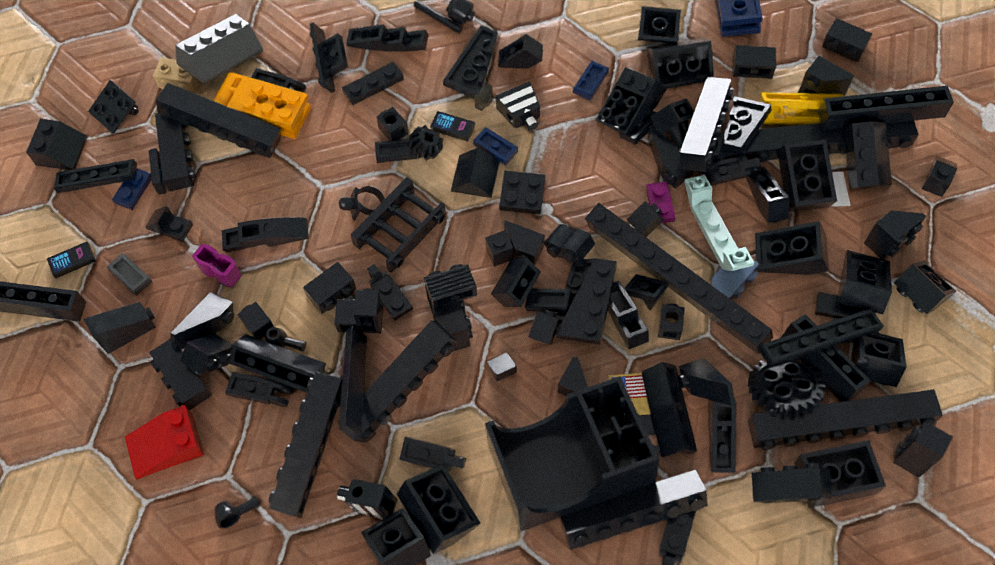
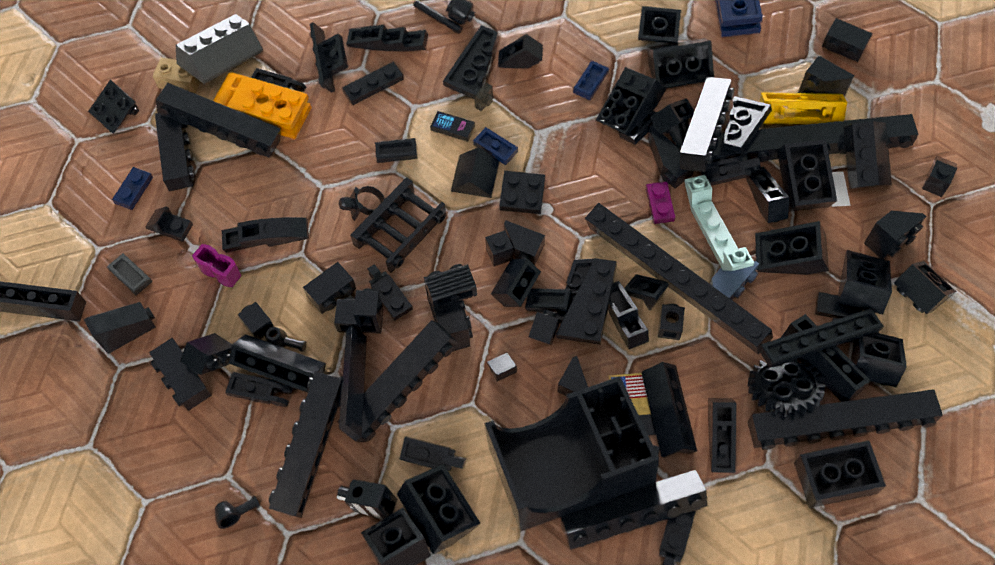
black slope [26,118,87,170] -> none
tile [47,241,96,279] -> none
black tile [54,159,137,193] -> none
red slope [125,405,204,480] -> none
black tile [149,148,166,195] -> none
slope [171,292,235,350] -> none
black brick [376,106,409,141] -> none
black gear [408,125,443,161] -> none
black torso [496,81,540,131] -> none
black brick [544,224,595,263] -> none
black brick [627,201,665,237] -> none
black slope [678,358,736,406] -> none
black brick [733,45,776,79] -> none
black brick [751,464,832,503] -> none
black brick [818,85,954,130] -> none
black brick [893,421,953,477] -> none

